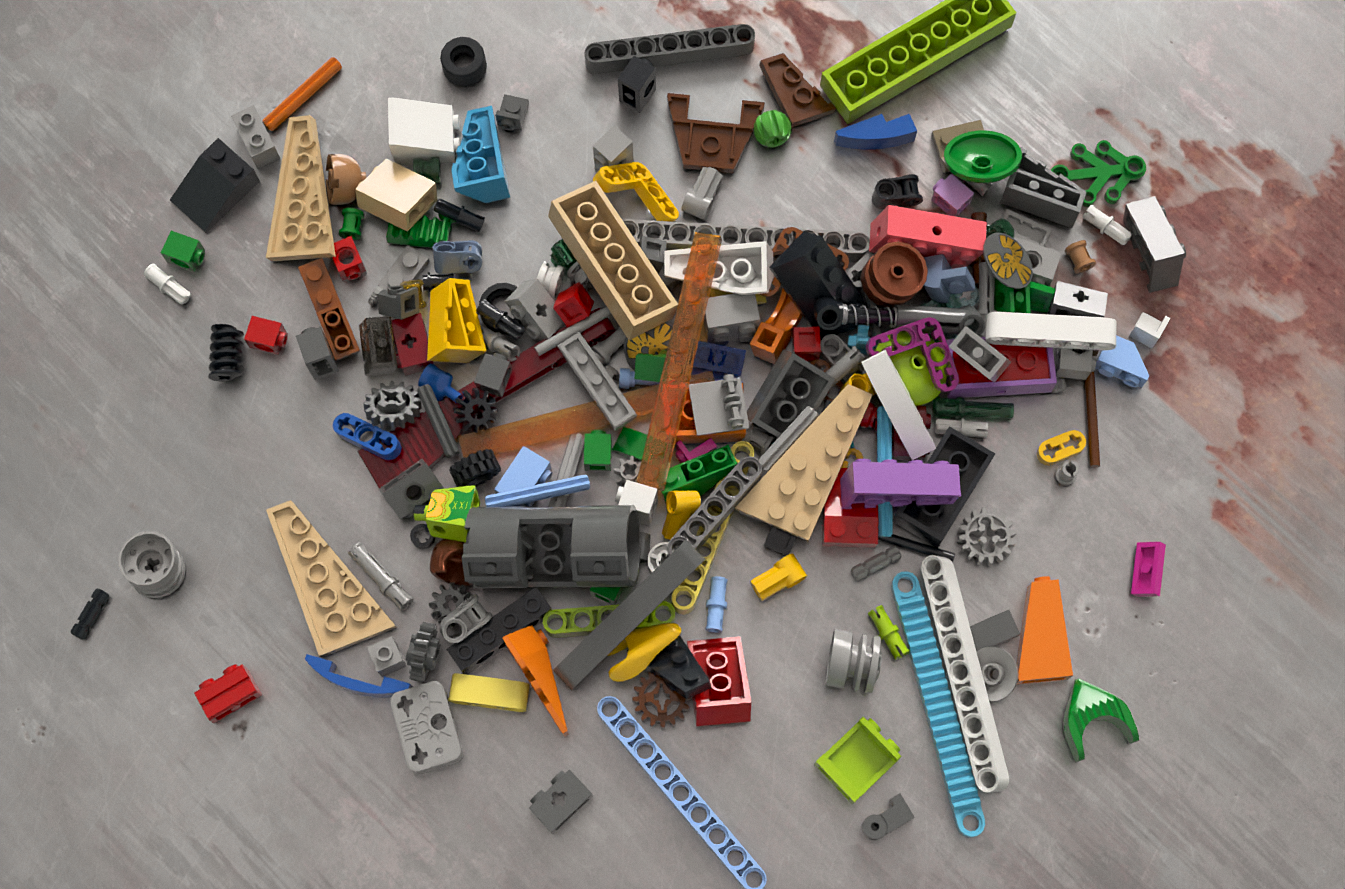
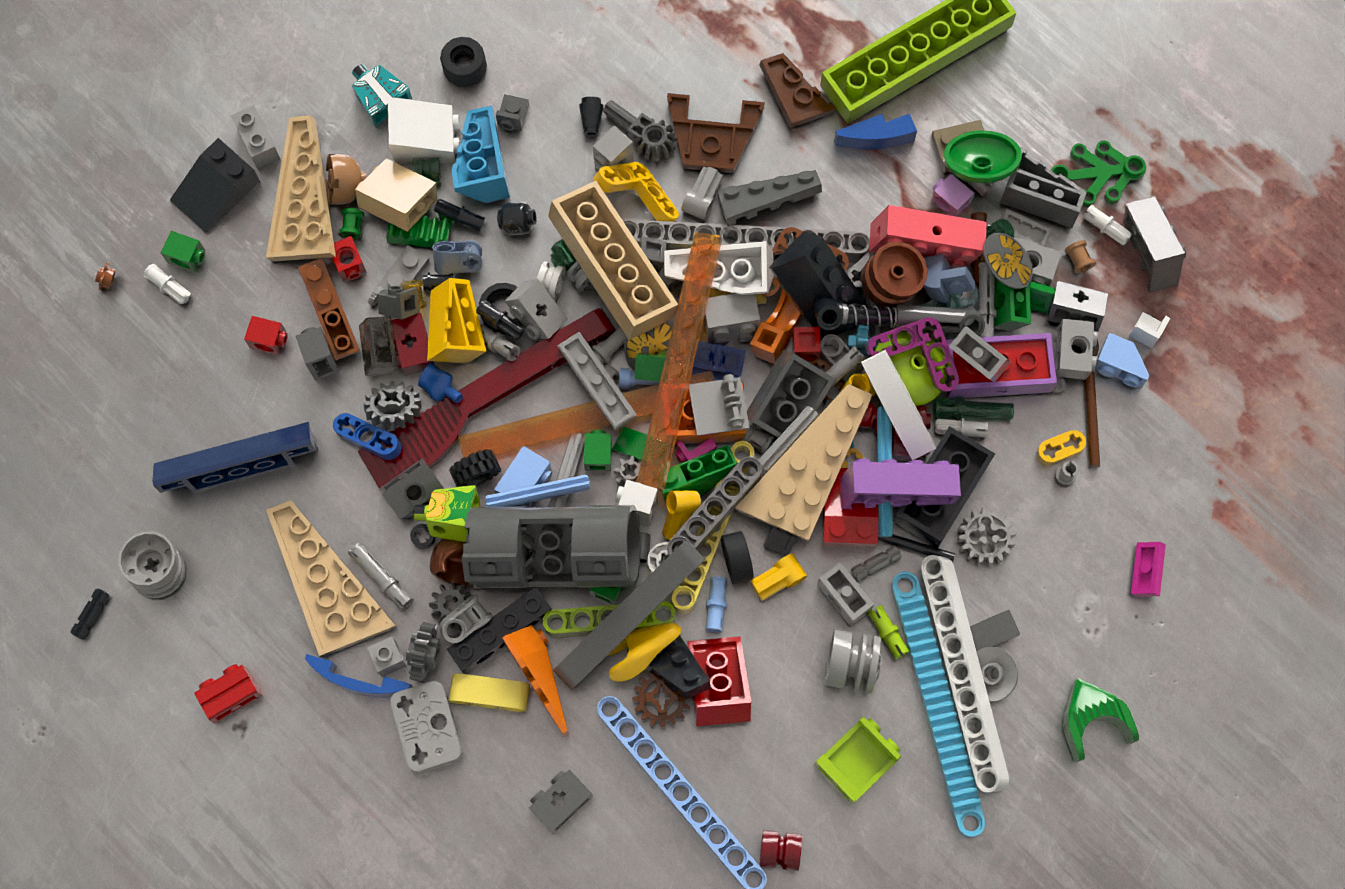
black piece [208,324,244,382] -> none
orange axle [262,57,342,131] -> none
dark grey axle [417,384,460,458] -> none
black gear [452,387,498,433] -> none
dark grey brick [474,353,513,397] -> none
light grey bar [534,306,612,356] -> none
red brick [553,282,594,327] -> none
dark grey beam [584,24,755,74] -> none
black brick [618,56,656,113] -> none
bright green piece [754,110,791,148] -> none
dark grey leg [862,793,915,840] -> none
black piece [872,174,923,209] -> none
white beam [986,312,1117,350] -> none
orange slope [1016,576,1073,685] -> none
none -> dark orange plate [95,262,116,290]
none -> dark blue slope [152,422,318,493]
none -> teal torso [352,64,412,127]
none -> black head [497,201,537,236]
none -> black cone [579,97,604,136]
none -> dark grey gear [603,100,676,162]
none -> dark grey wing [717,170,822,226]
none -> black tyre [721,531,754,584]
none -> dark red wheel [759,830,802,871]
none -> light grey brick [817,562,874,627]

